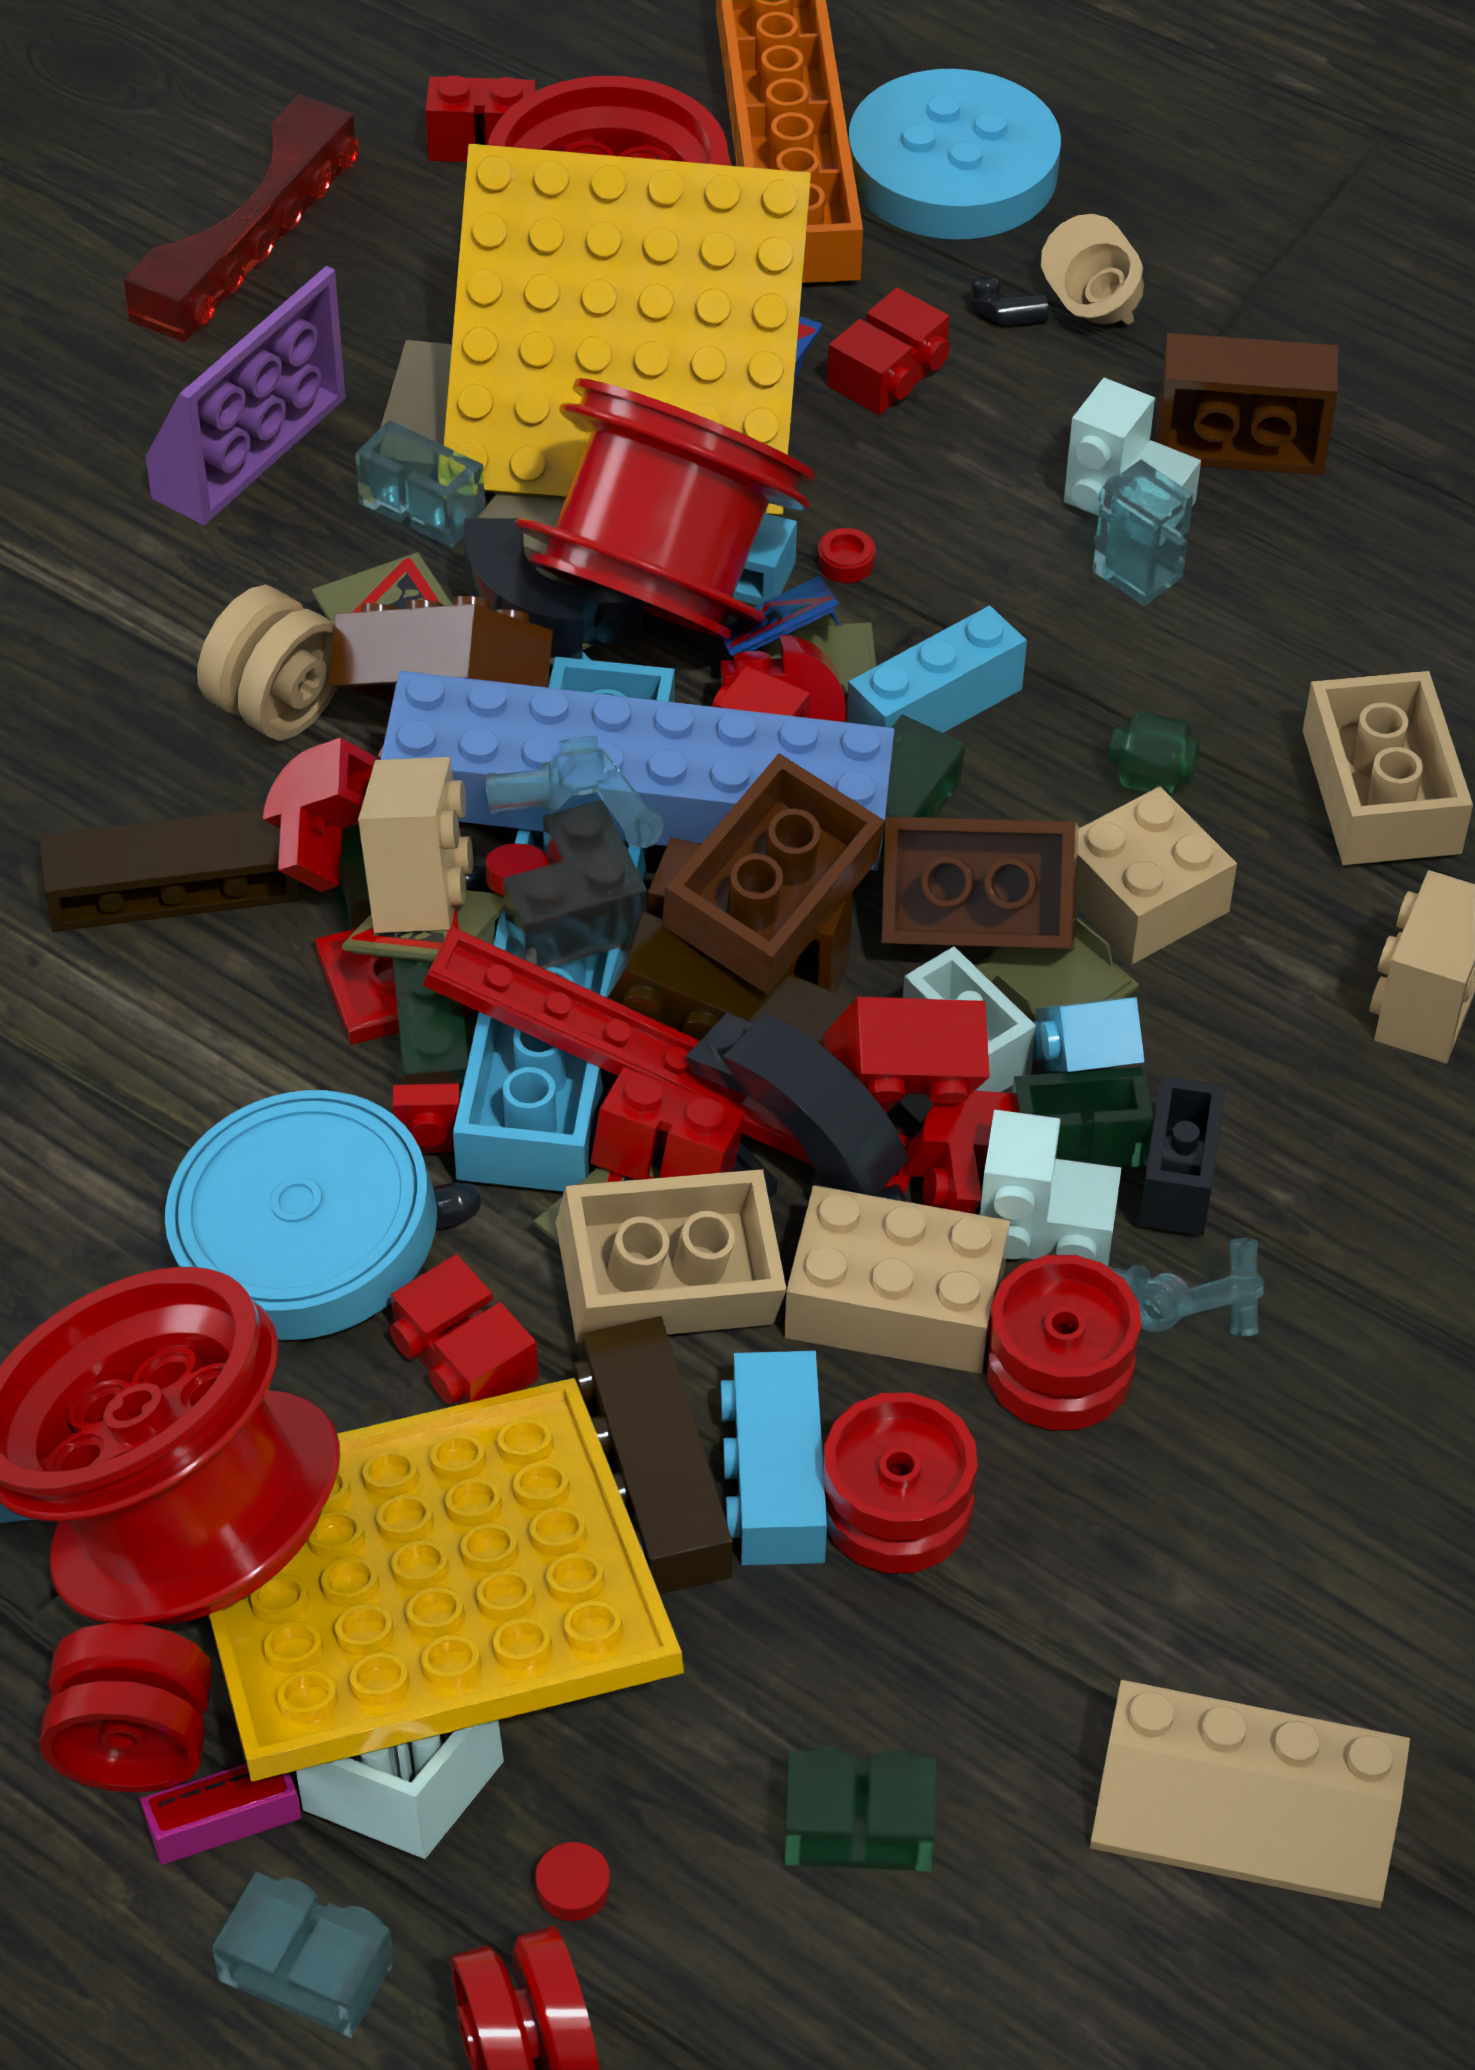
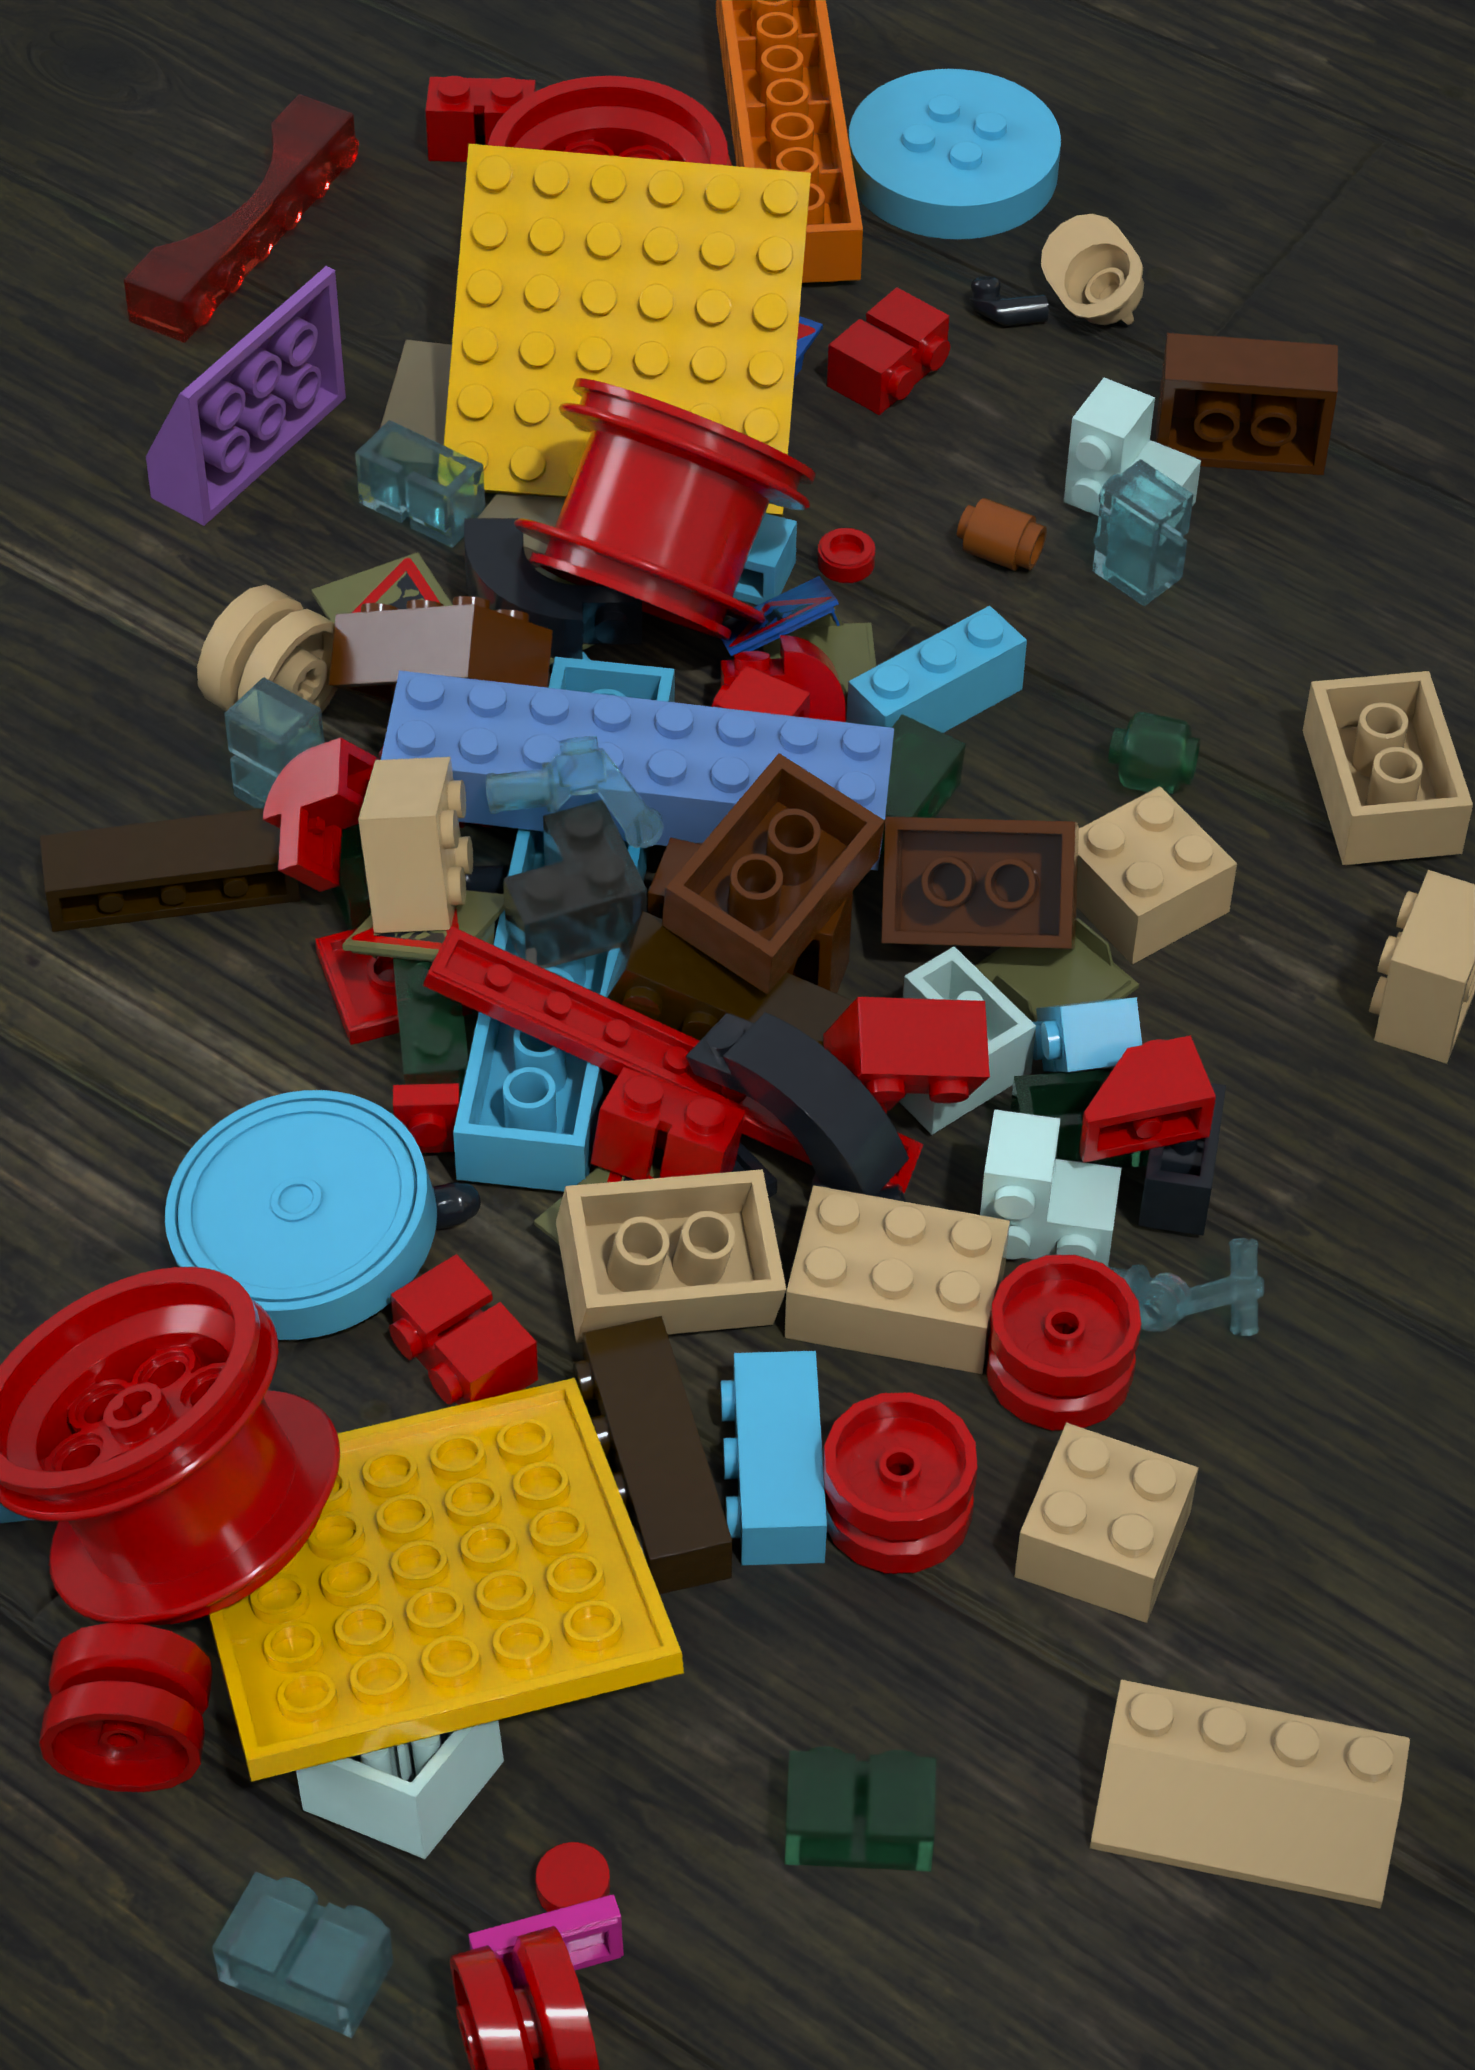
slope [140,1763,302,1865] -> none
red tile [486,844,549,899] -> none
red brick [902,1090,1016,1214] -> none
none -> clear light blue piece [224,677,325,808]
none -> dark pink tile [469,1894,624,1988]
none -> dark orange brick [957,498,1047,571]
none -> tan brick [1015,1423,1199,1623]
none -> red slope [1079,1035,1216,1163]

